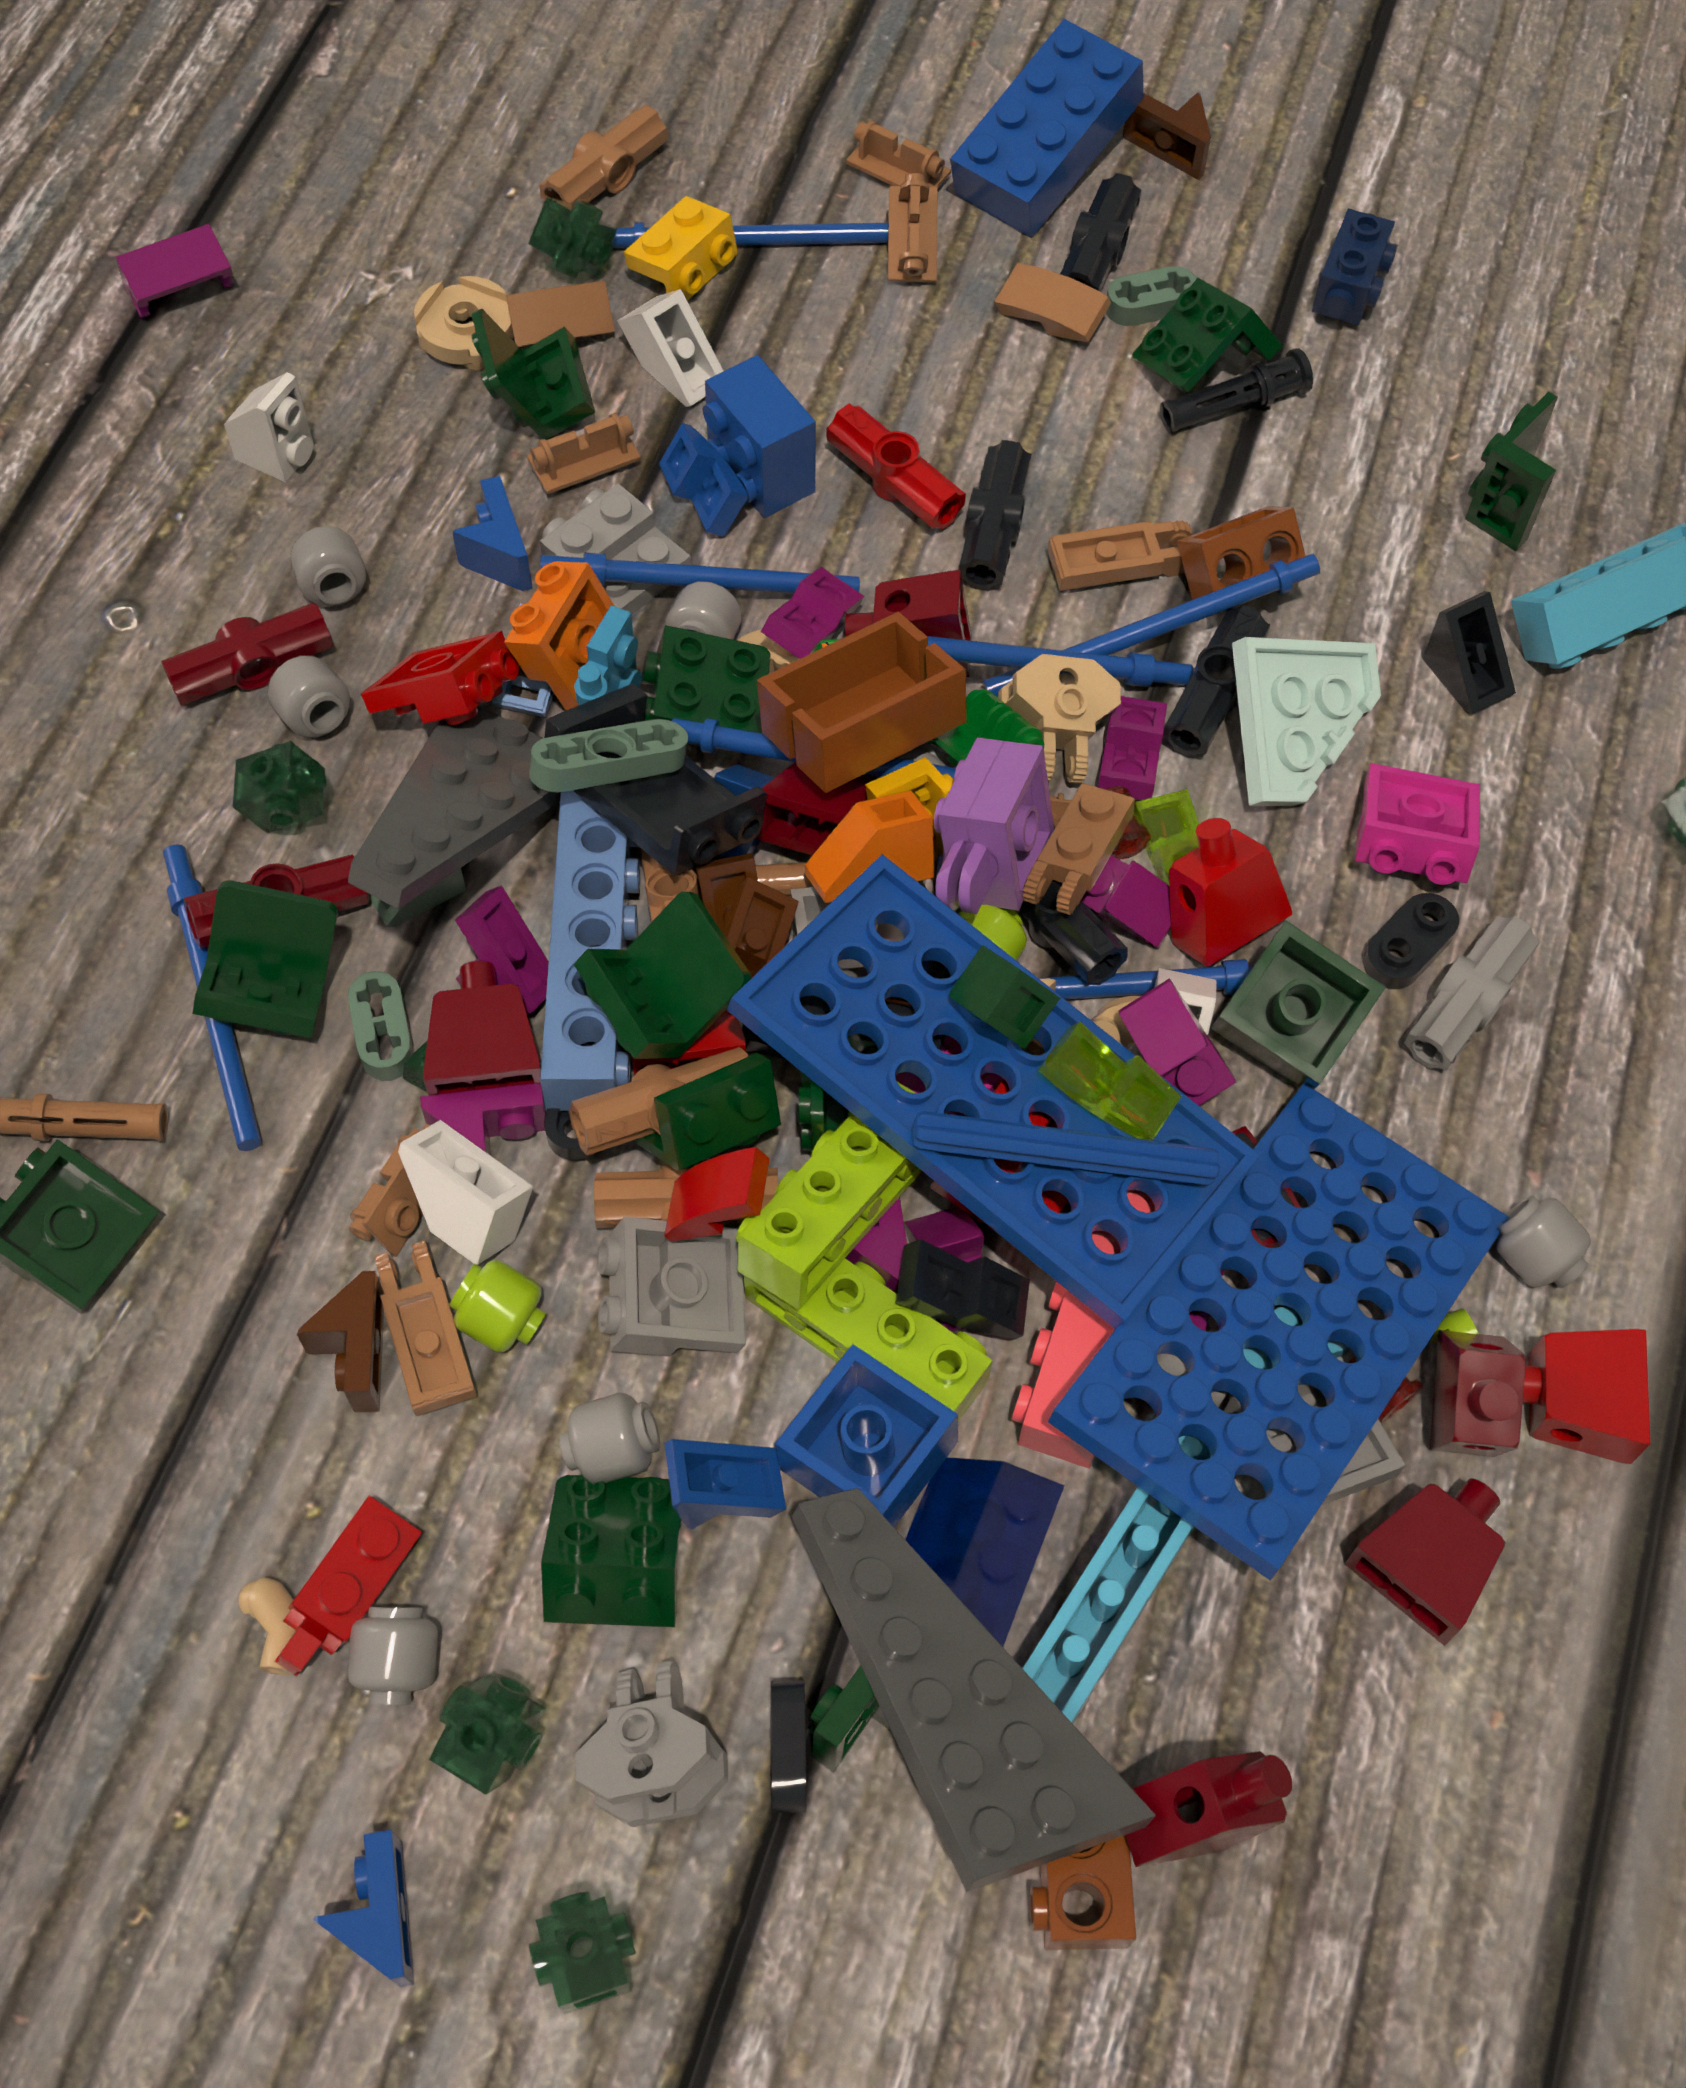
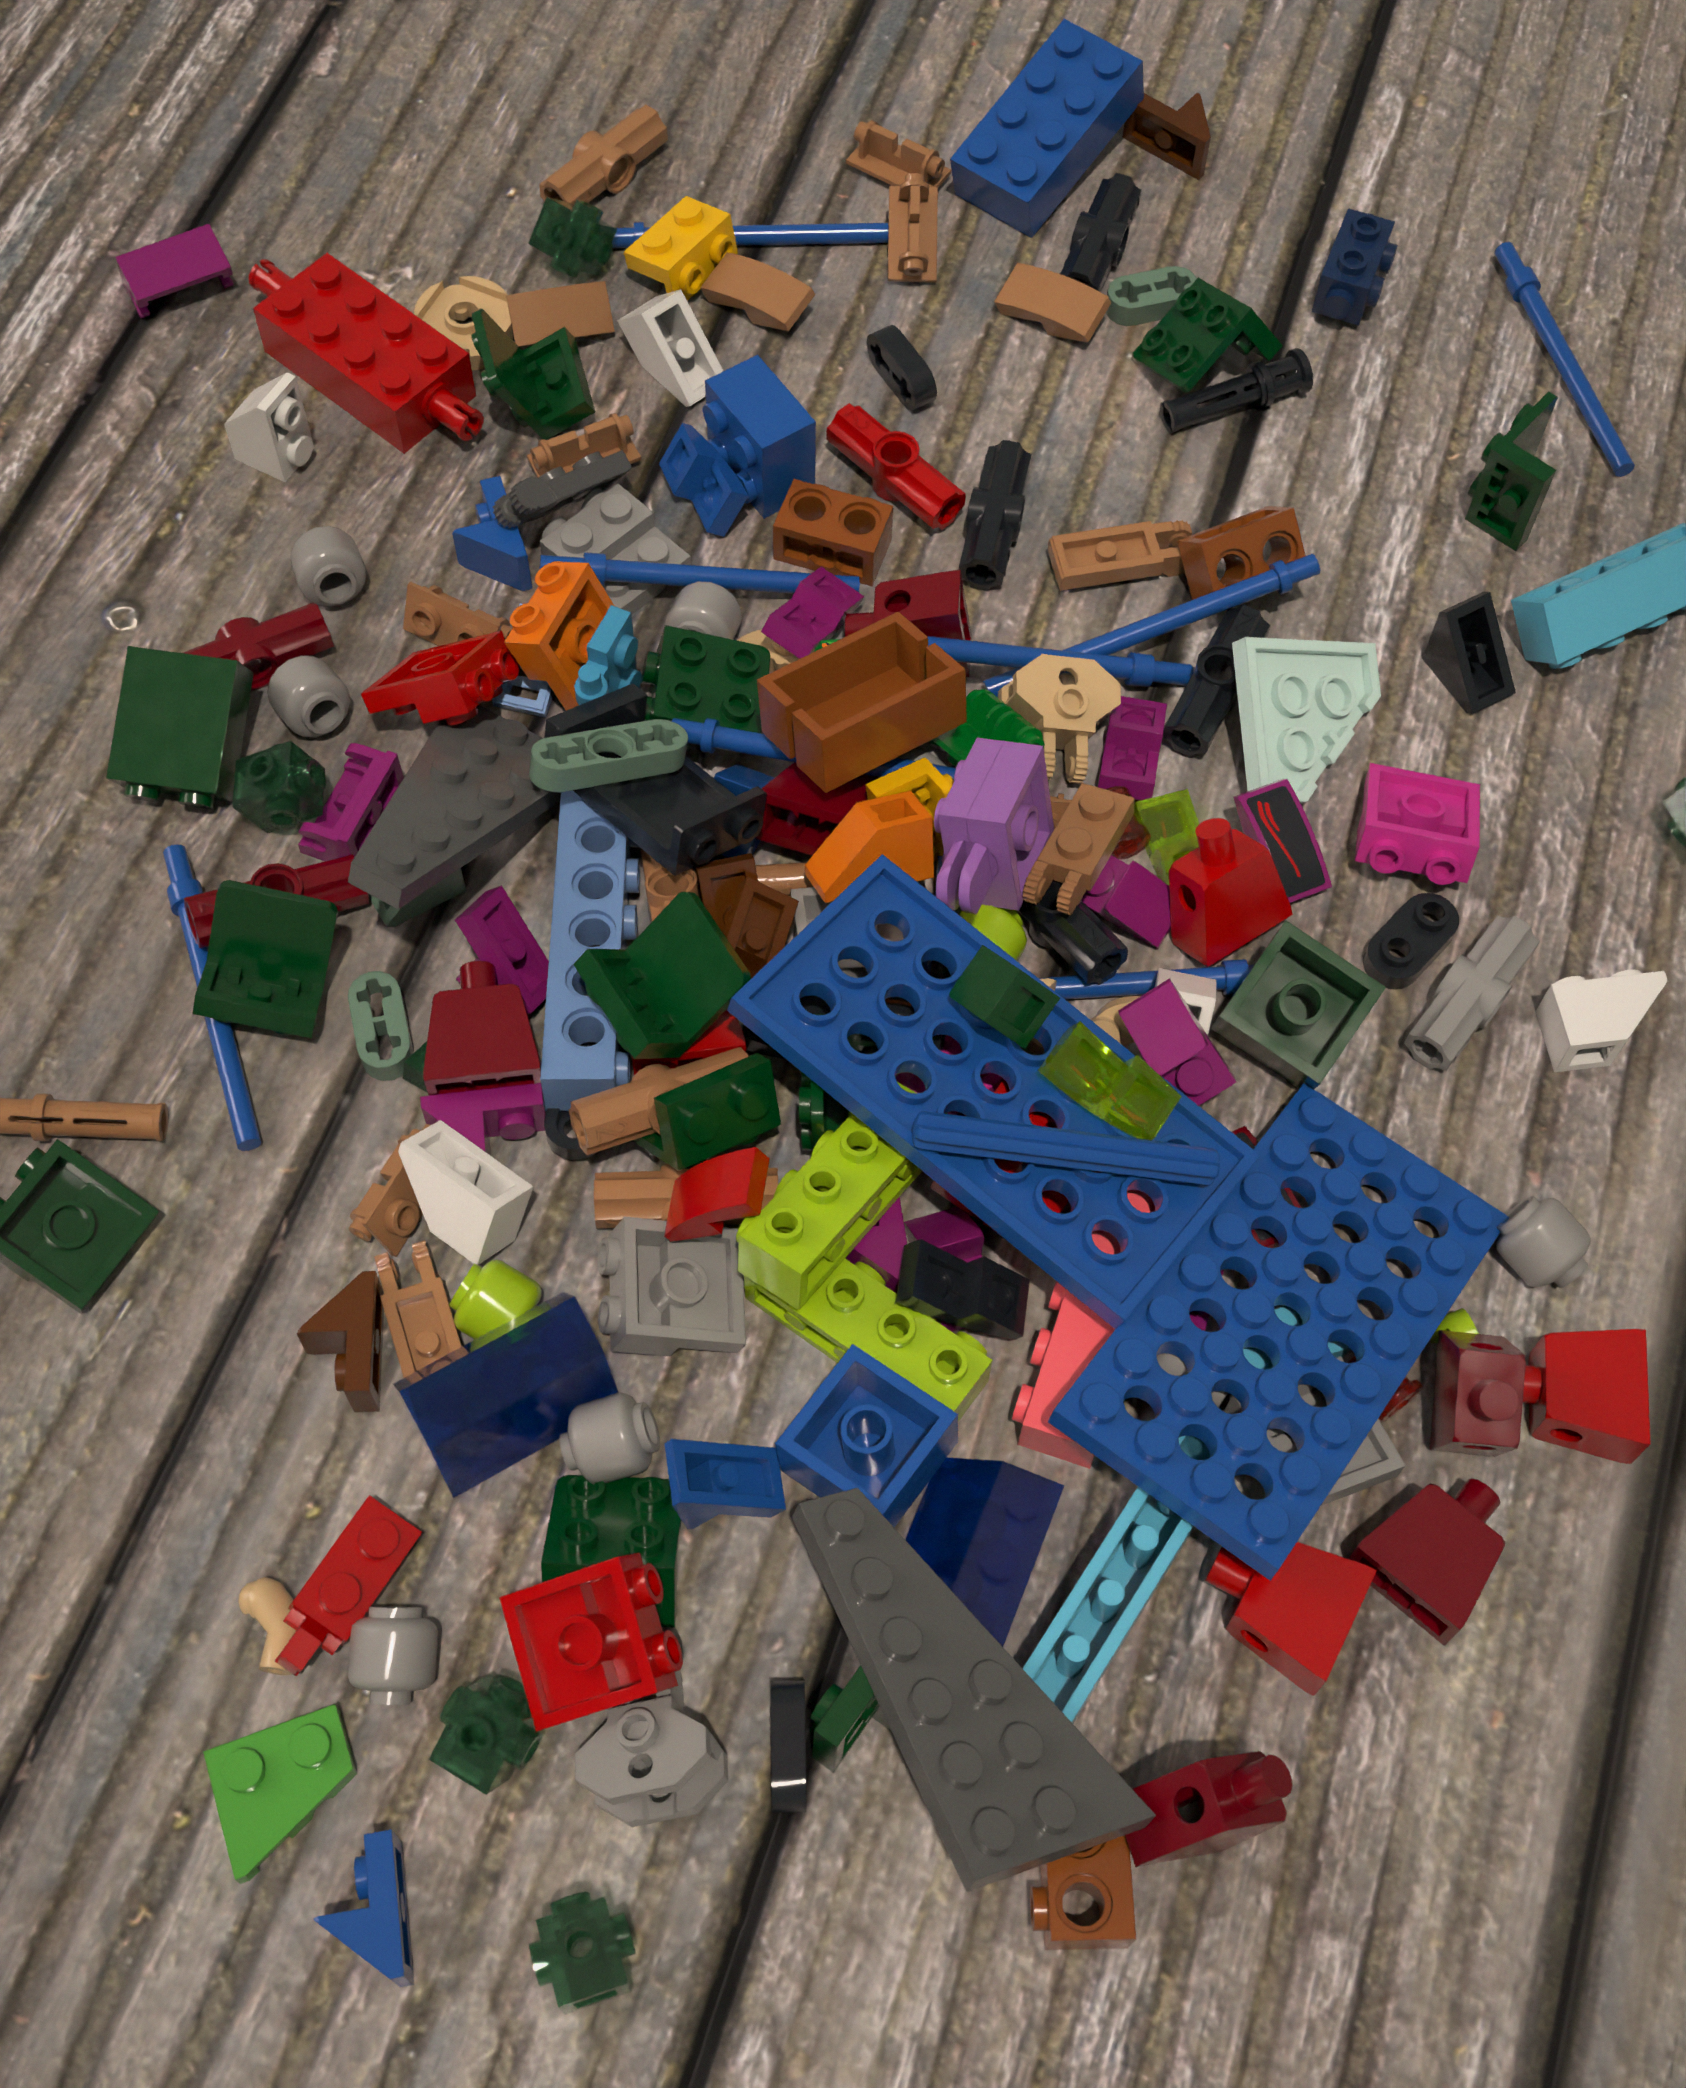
none -> dark green brick [106,646,254,809]
none -> bright green wing [203,1704,357,1884]
none -> red brick [248,253,484,454]
none -> magenta hinge [298,743,404,861]
none -> clear blue slope [393,1292,619,1498]
none -> medium nougat hinge [403,582,512,646]
none -> dark grey hinge [493,450,632,529]
none -> red plate [499,1553,683,1732]
none -> medium nougat slope [700,252,815,331]
none -> dark orange brick [773,479,893,586]
none -> black beam [866,325,937,411]
none -> red torso [1205,1542,1377,1696]
none -> black slope [1233,779,1332,903]
none -> blue bar [1494,242,1635,477]
none -> white slope [1536,969,1668,1073]

